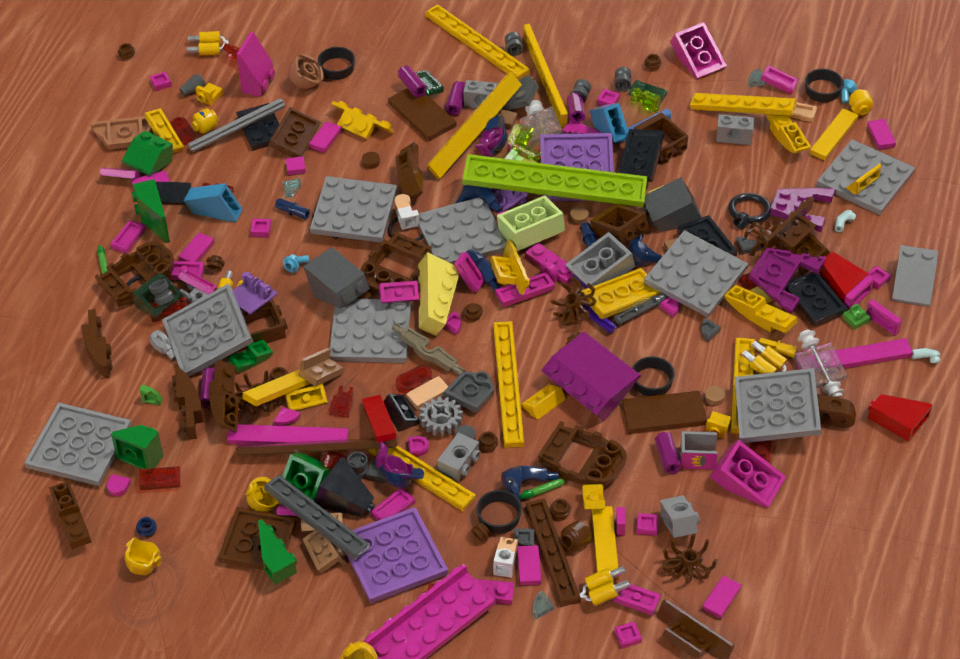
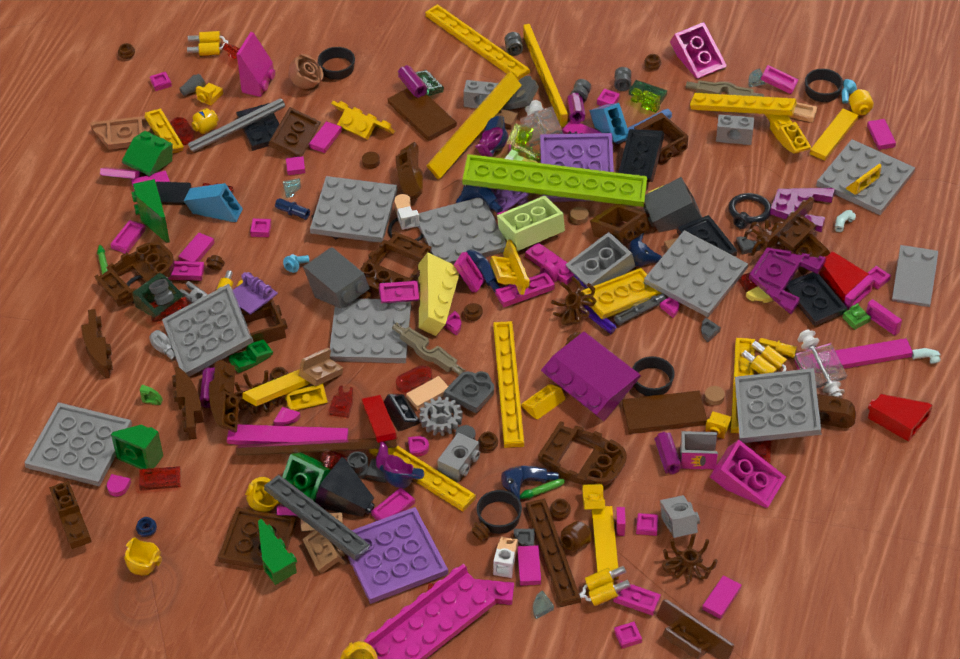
dark pink tile [178,269,217,294] -> none
magenta axle [446,81,466,115] -> none
dark blue axle [579,222,597,248] -> none
yellow slope [724,285,798,333] -> none
none -> dark tan piece [686,80,764,97]

